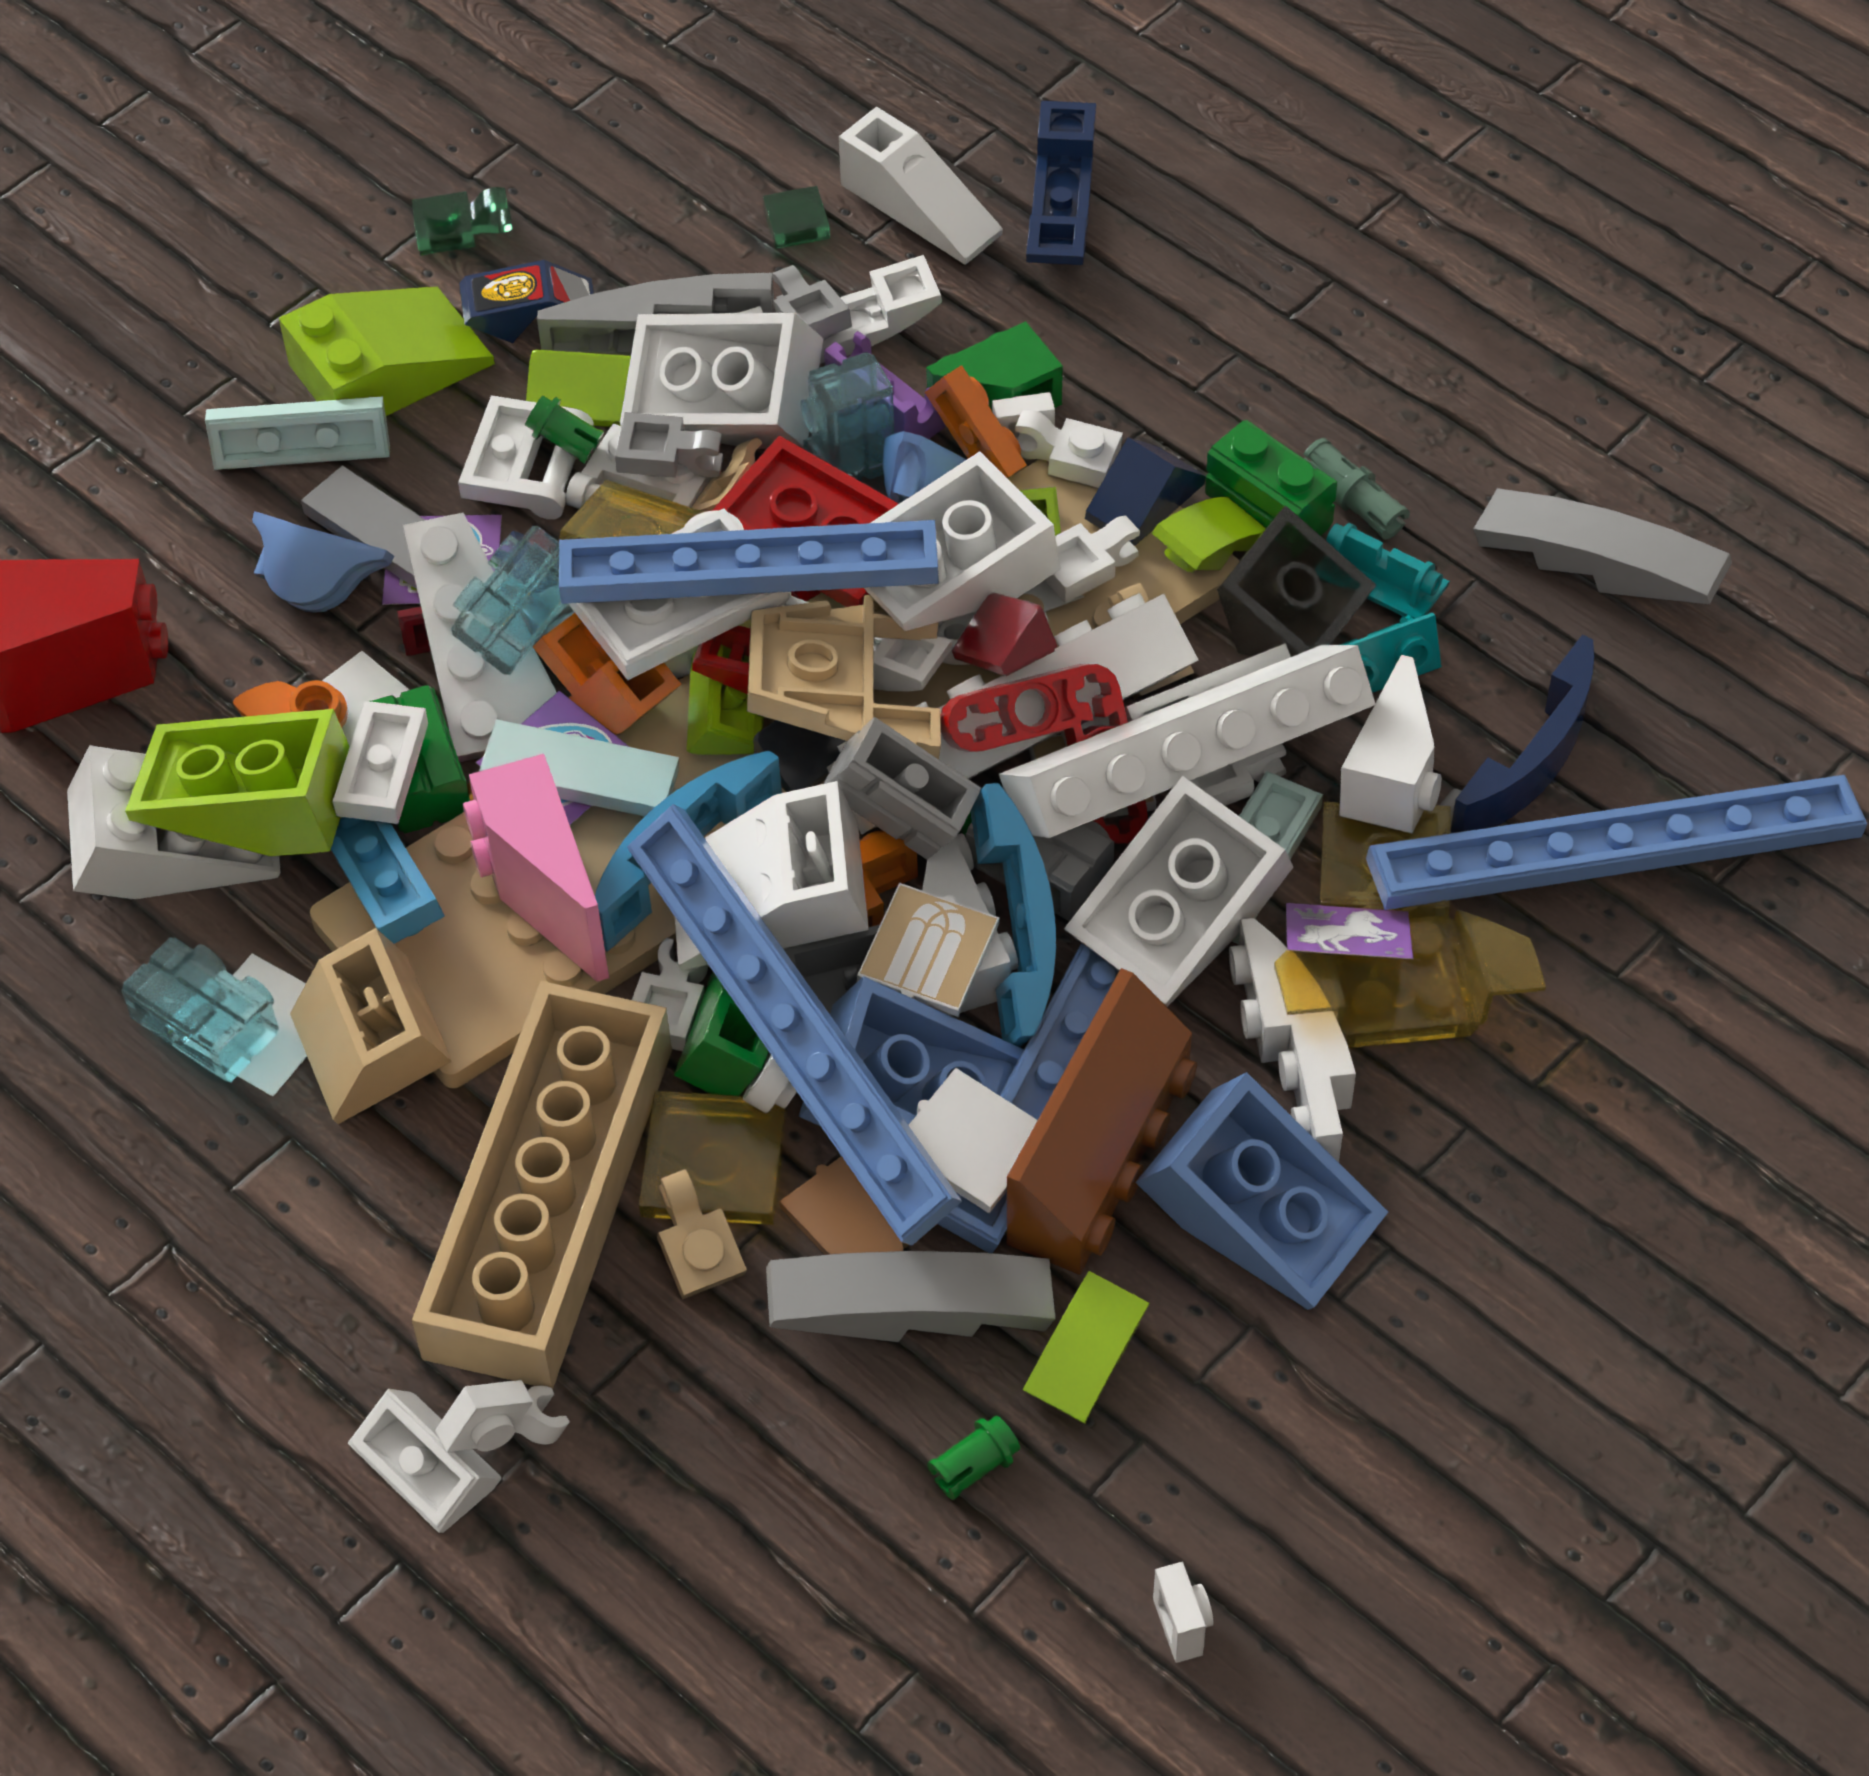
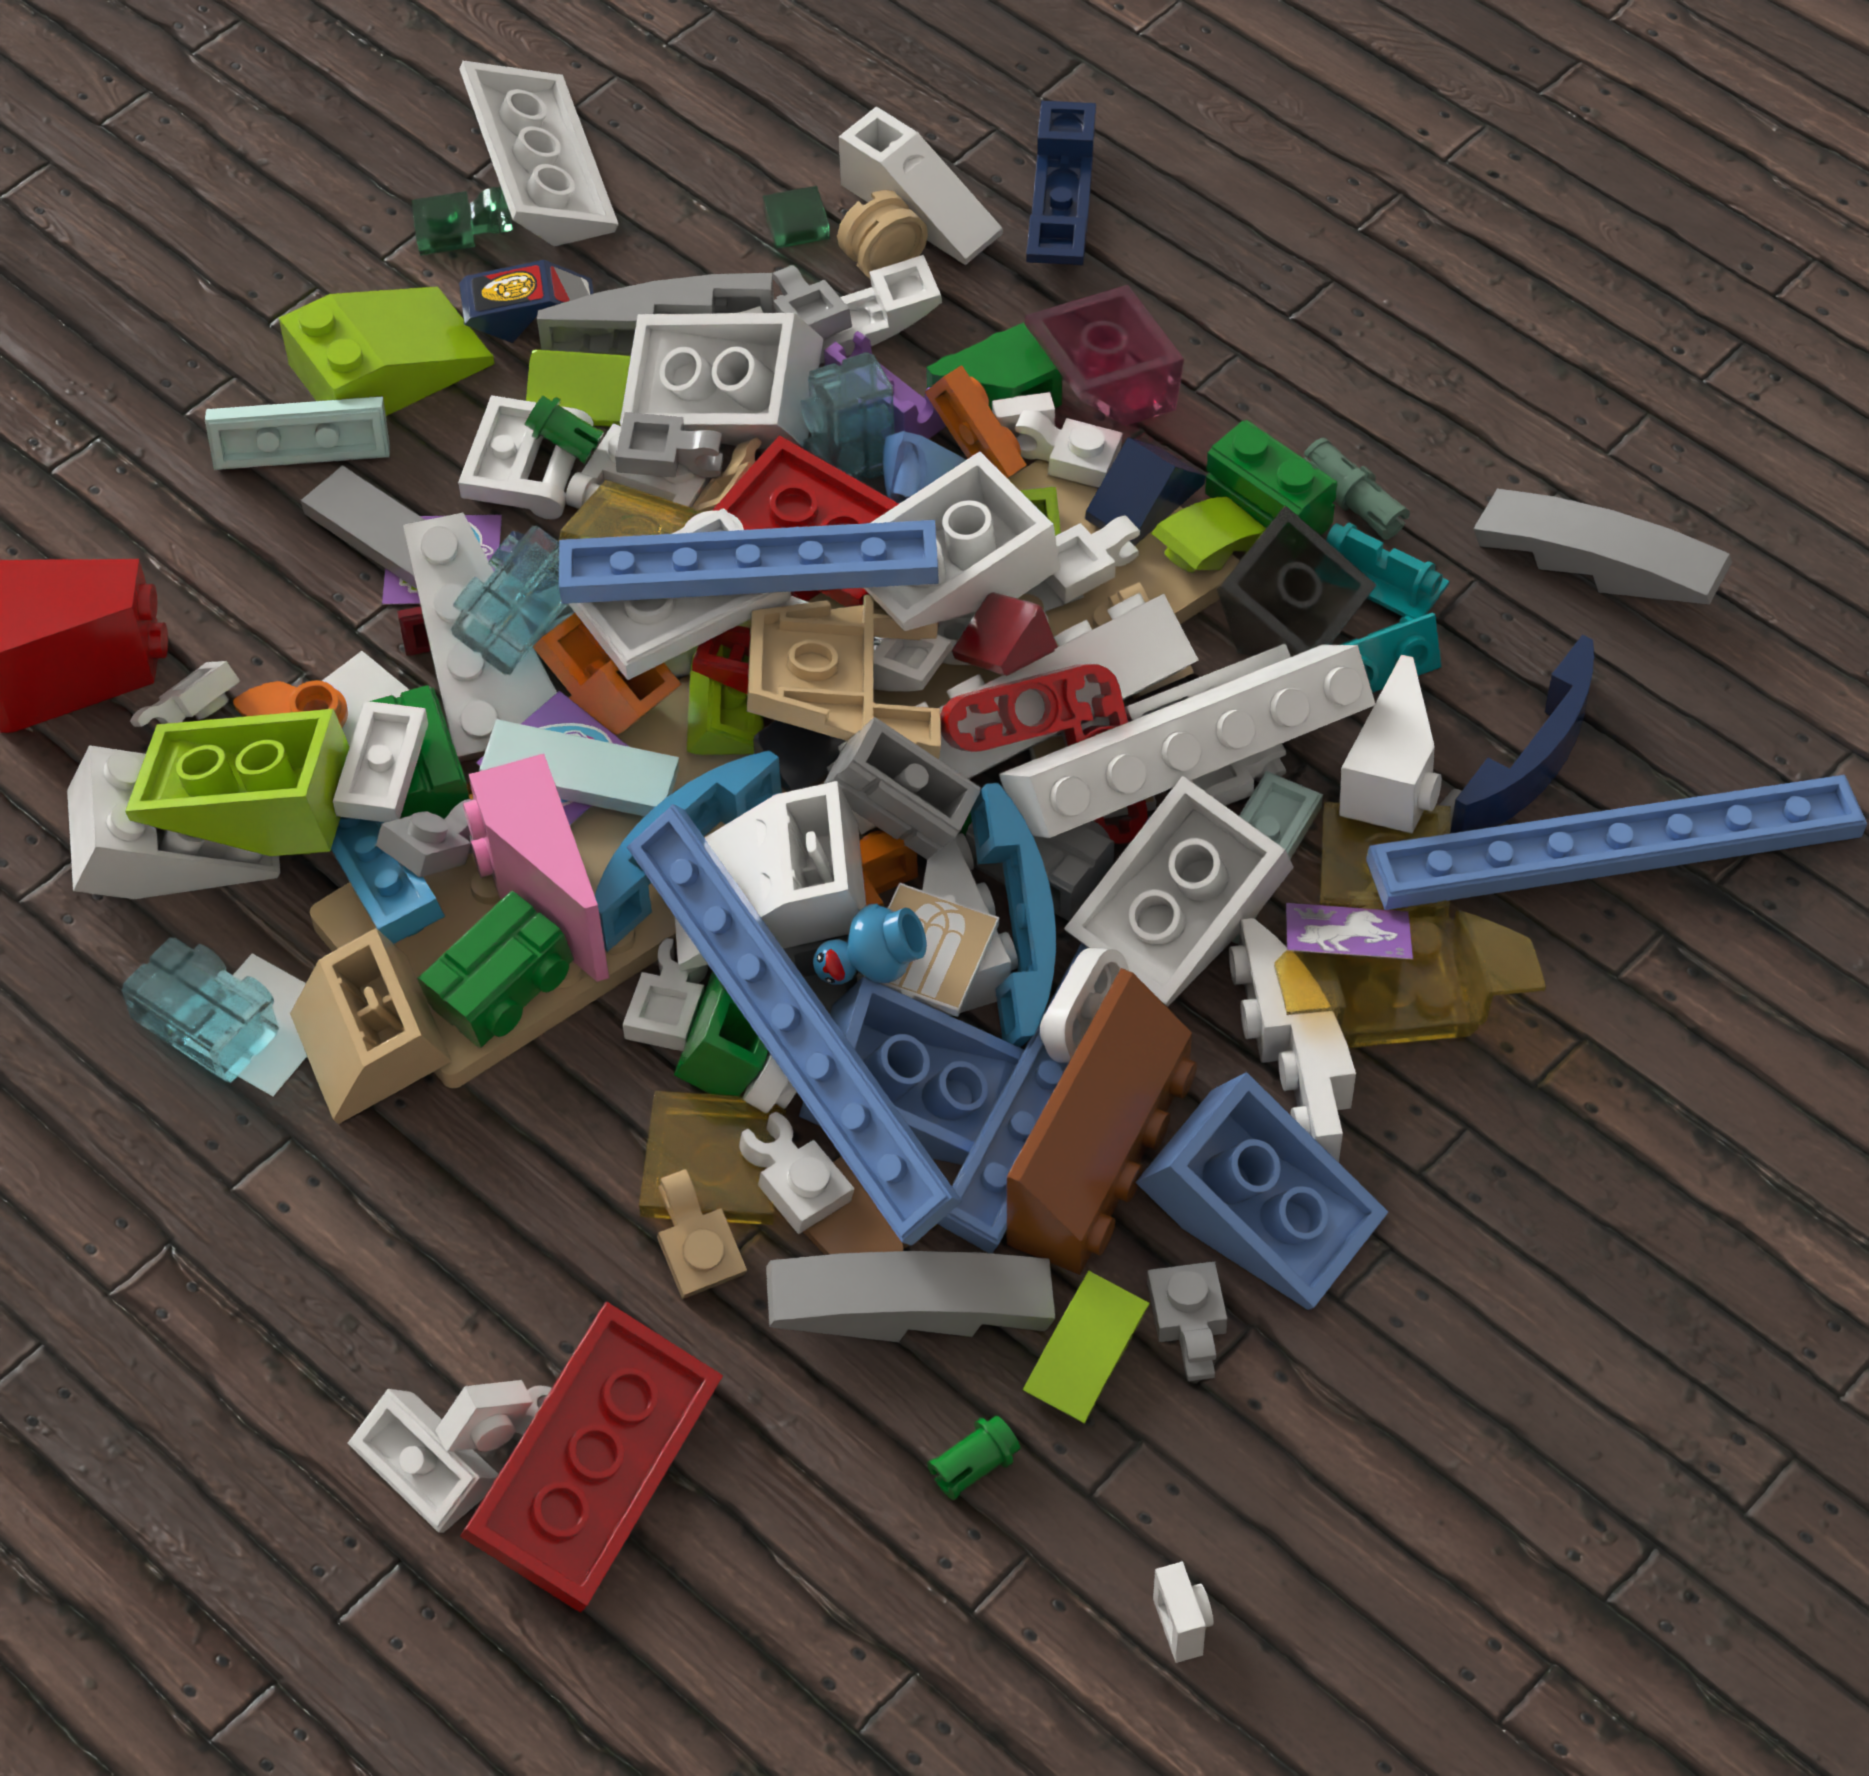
medium blue hat [252,511,395,613] -> none
tan brick [412,981,672,1390] -> none
white piece [909,1068,1037,1213] -> none
none -> white plate [130,661,240,727]
none -> light grey plate [376,799,473,877]
none -> green brick [417,890,574,1048]
none -> white slope [459,61,618,247]
none -> red plate [460,1301,723,1613]
none -> white plate [739,1112,855,1234]
none -> dark azure animal [813,904,927,985]
none -> tan wheel [837,190,928,280]
none -> clear pink slope [1024,285,1184,426]
none -> white plate [1040,948,1129,1063]
none -> light grey plate [1147,1261,1227,1381]

